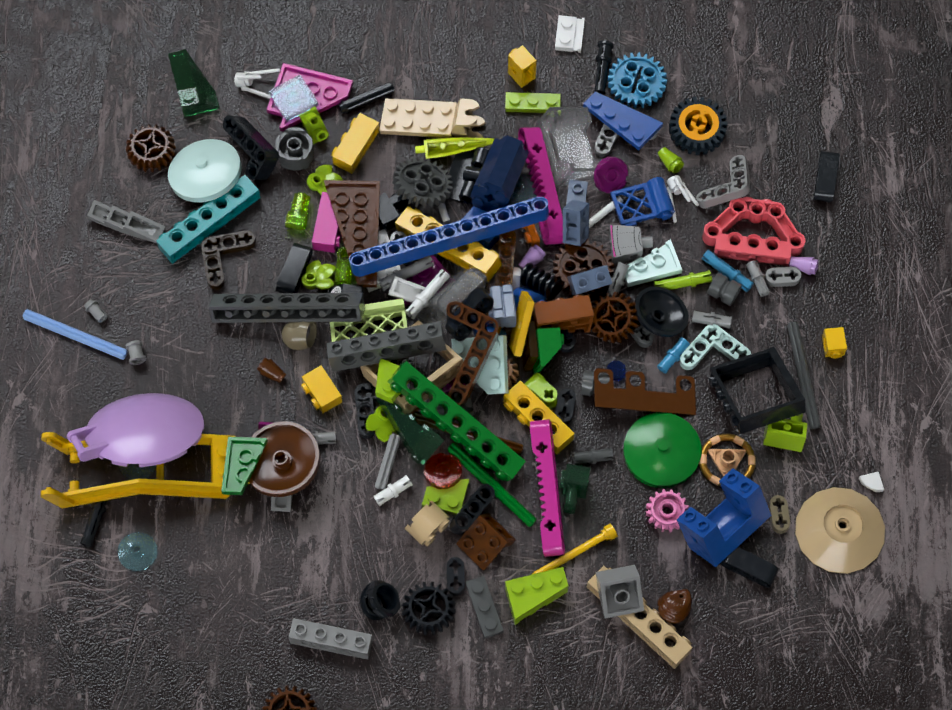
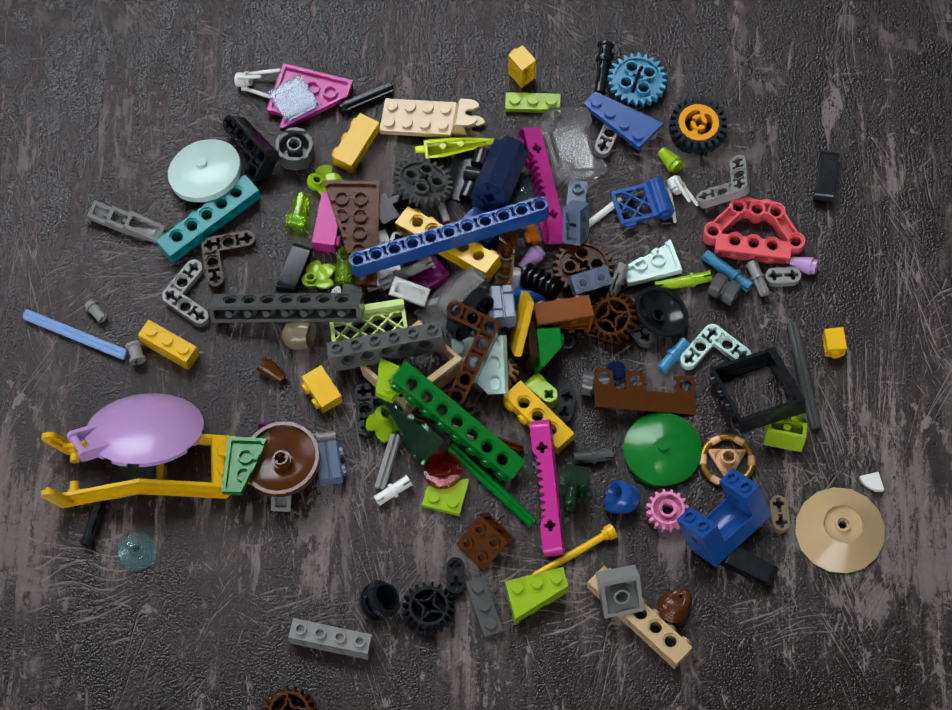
reddish brown gear [126,124,176,172] -> none
clear green wedge [168,49,220,117] -> none
lime hips [299,106,329,144] -> none
white pin [405,269,450,319] -> none
tan brick [405,501,450,547] -> none
black beam [449,484,495,535] -> none
white plate [555,15,585,53] -> none
magenta tile [594,157,628,194] -> none
light grey torso [609,225,653,265] -> none
light grey pin [692,310,732,329] -> none
none -> yellow brick [138,319,199,370]
none -> light grey beam [162,259,209,327]
none -> sand blue brick [318,440,347,486]
none -> blue piece [604,480,641,514]

